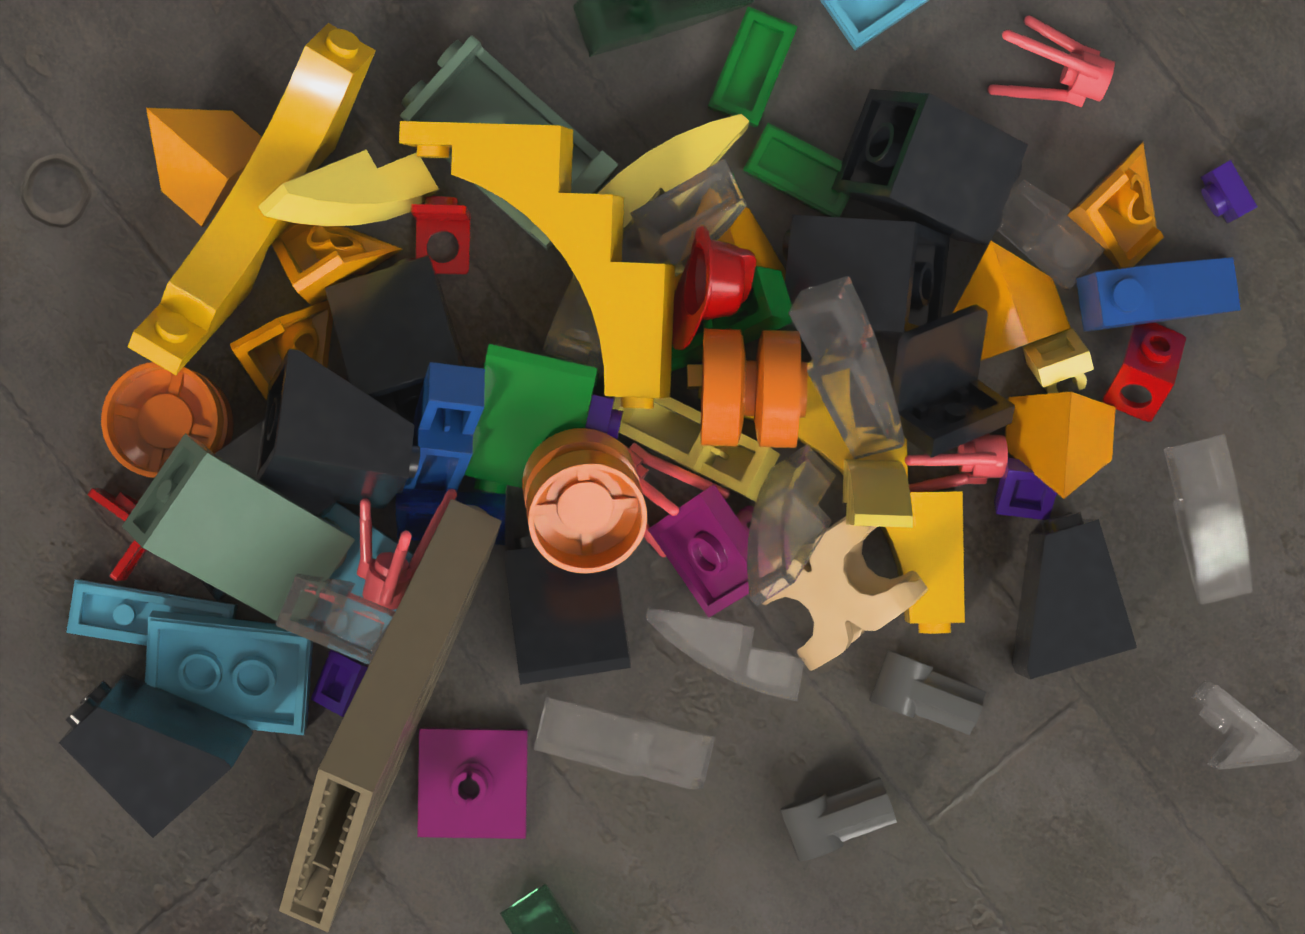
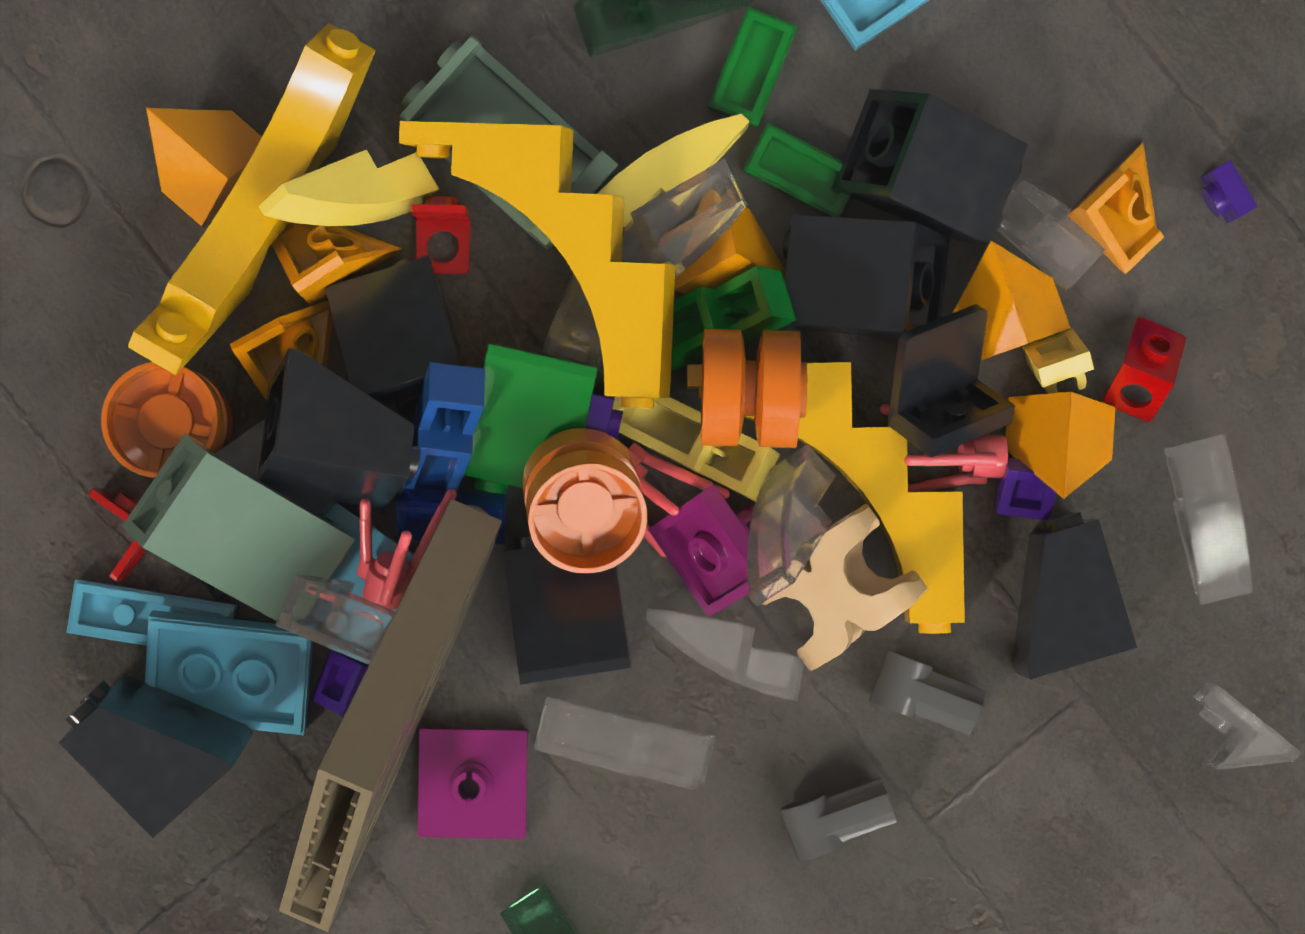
red piece [672,226,757,350] -> none
clear slope [788,276,905,460] -> none
light yellow slope [843,459,913,528] -> none
coral plant [987,15,1115,107] -> none
blue slope [1076,257,1241,332] -> none

